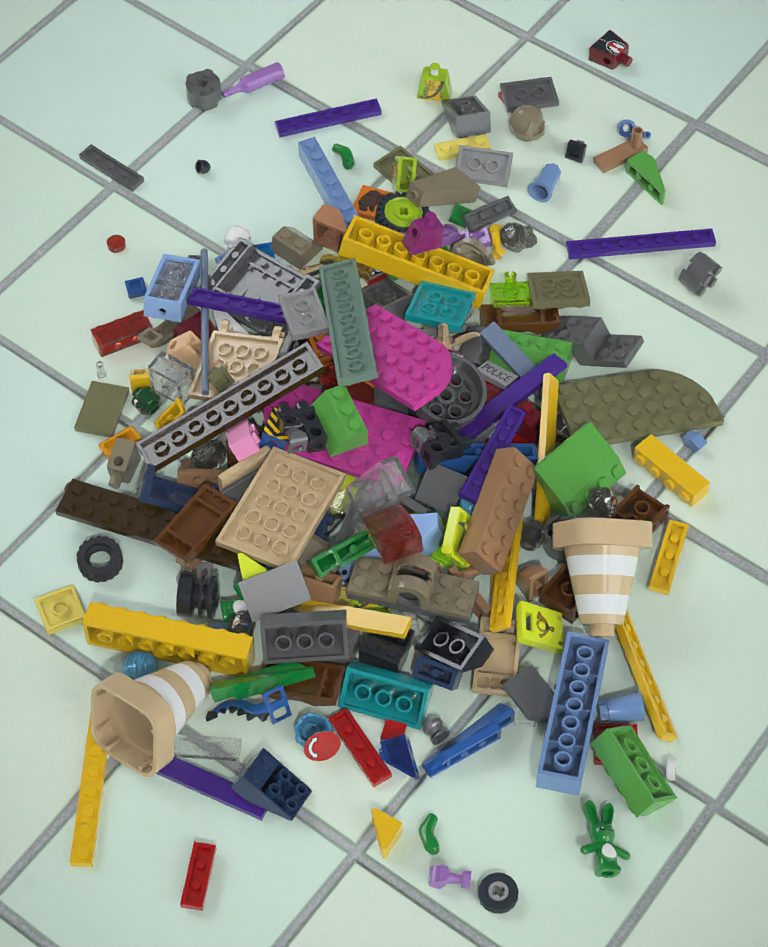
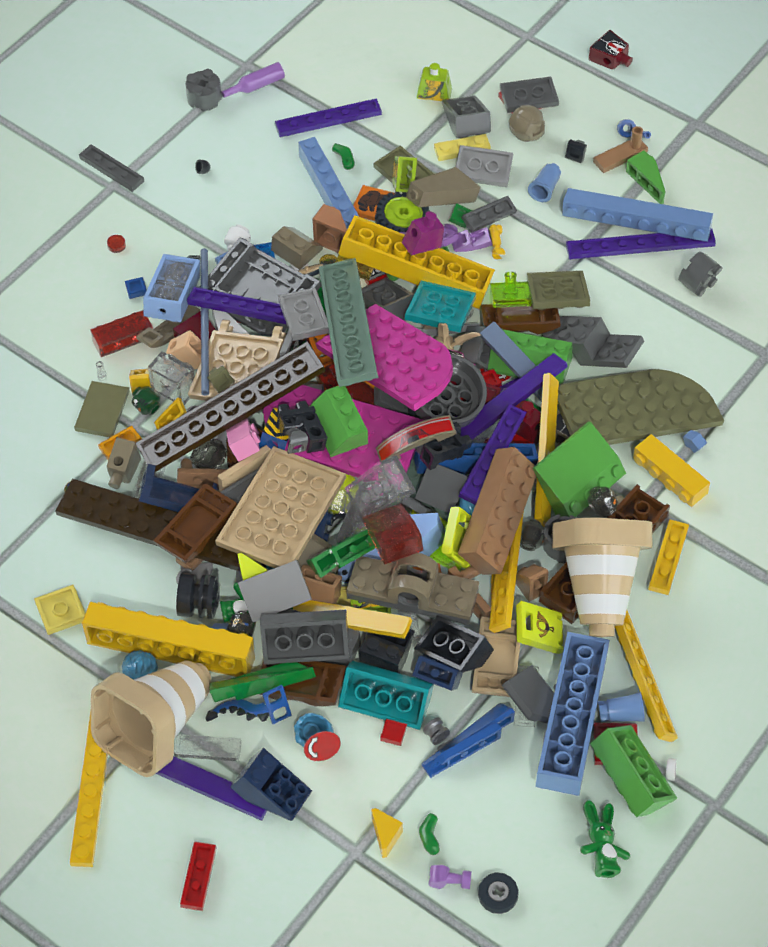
black tyre [76,536,123,583] -> none
red tile [328,708,392,788] -> none
clear blue slope [379,734,420,780] -> none
dark tan helmet [452,237,496,266] -> none
light grey tile [478,360,518,390] -> none
clear smoke hair [500,222,537,253] -> none
none -> slope [376,415,457,466]
none -> medium blue brick [562,188,713,242]

